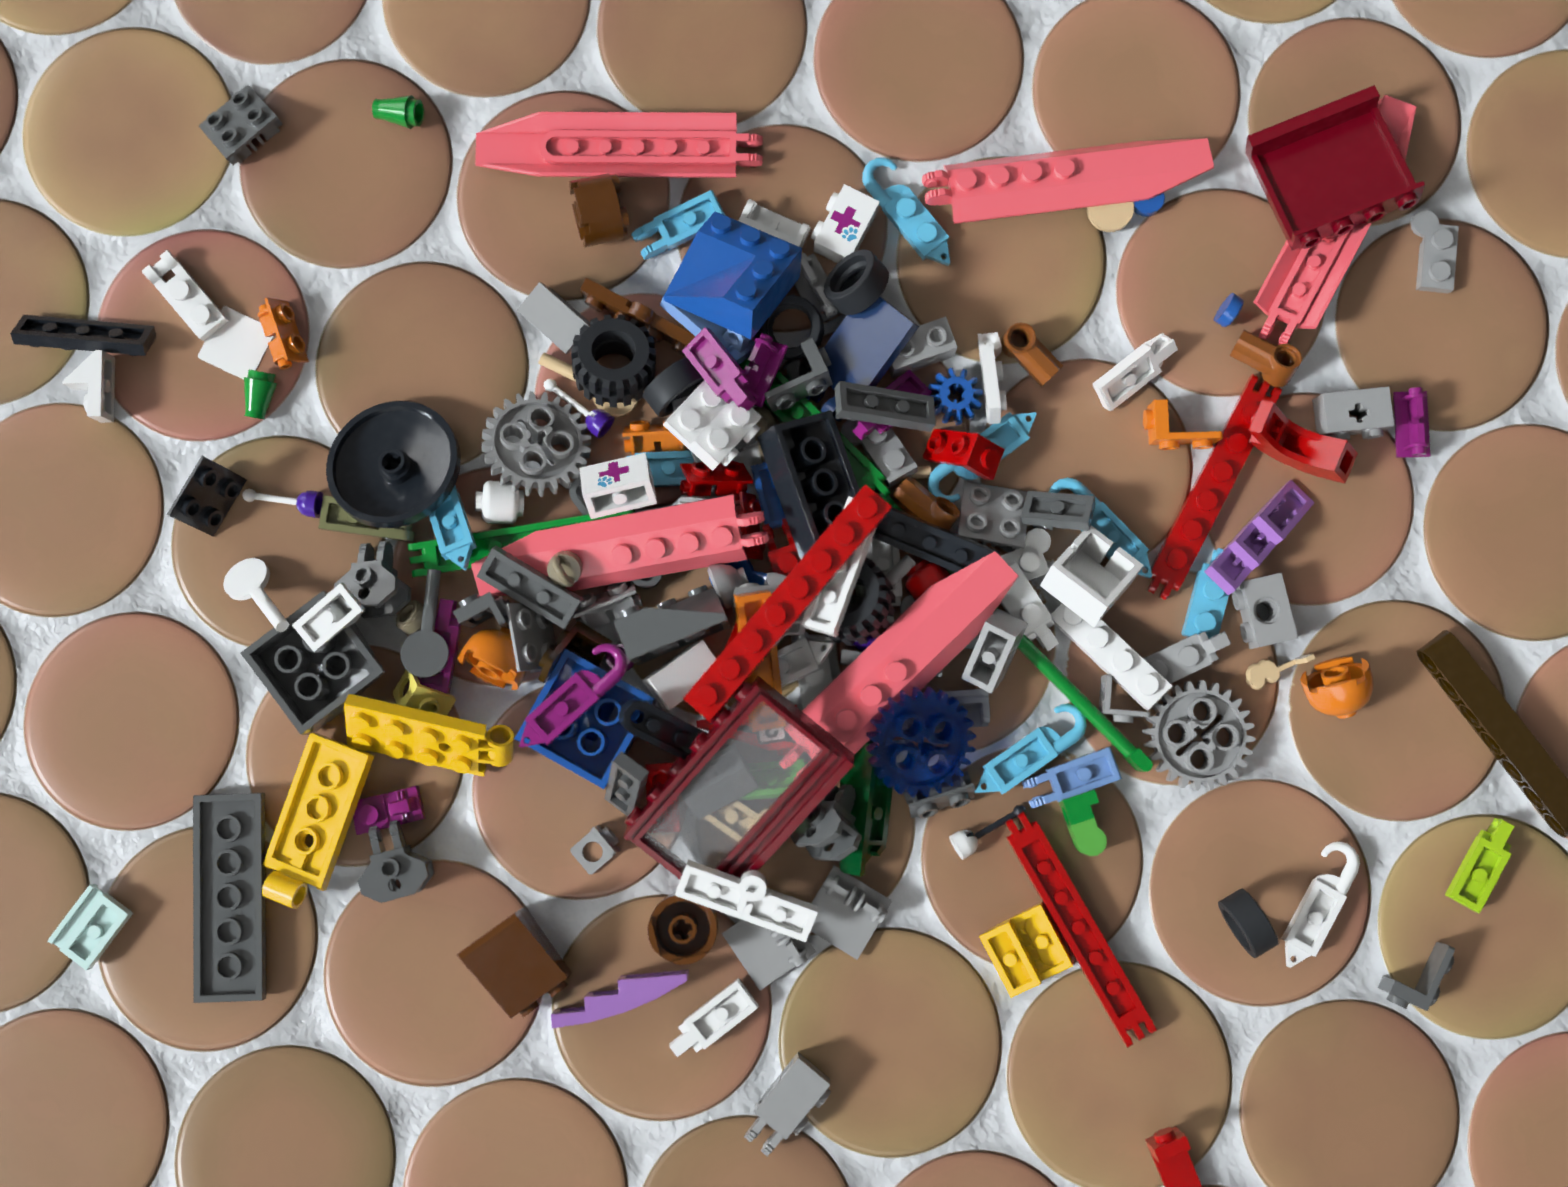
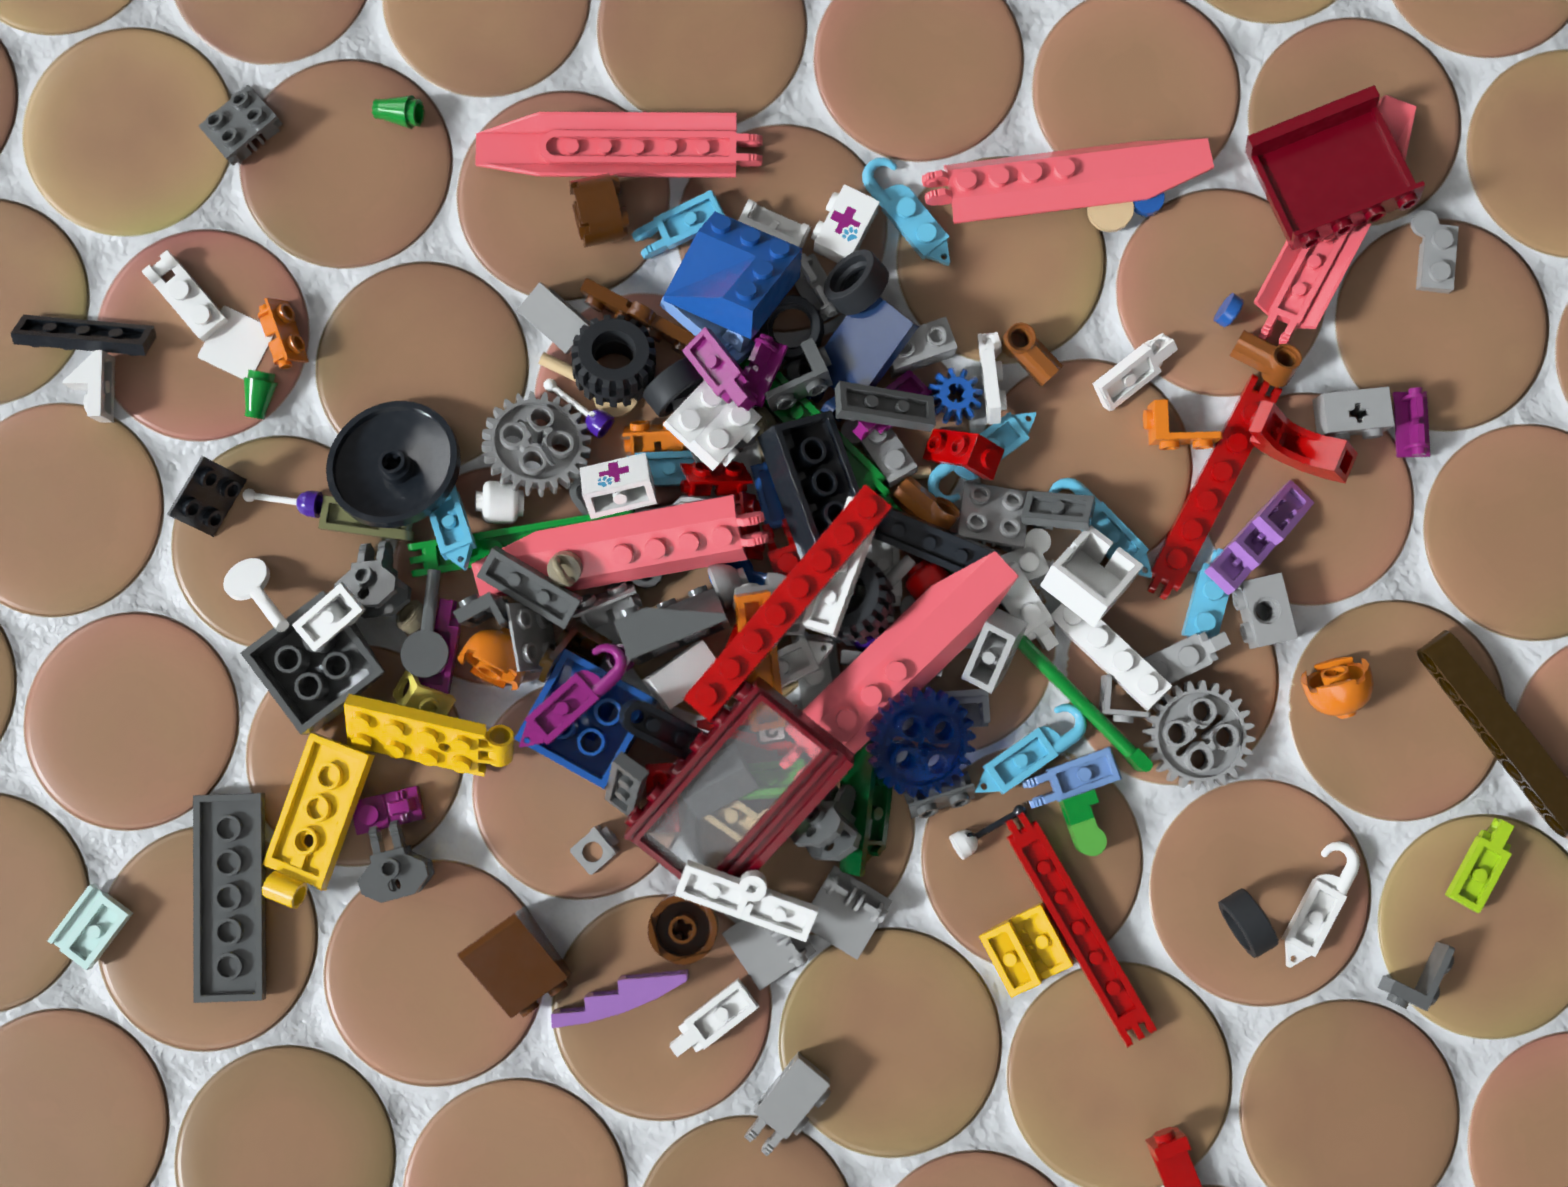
tan piece [1246,654,1316,690] -> none

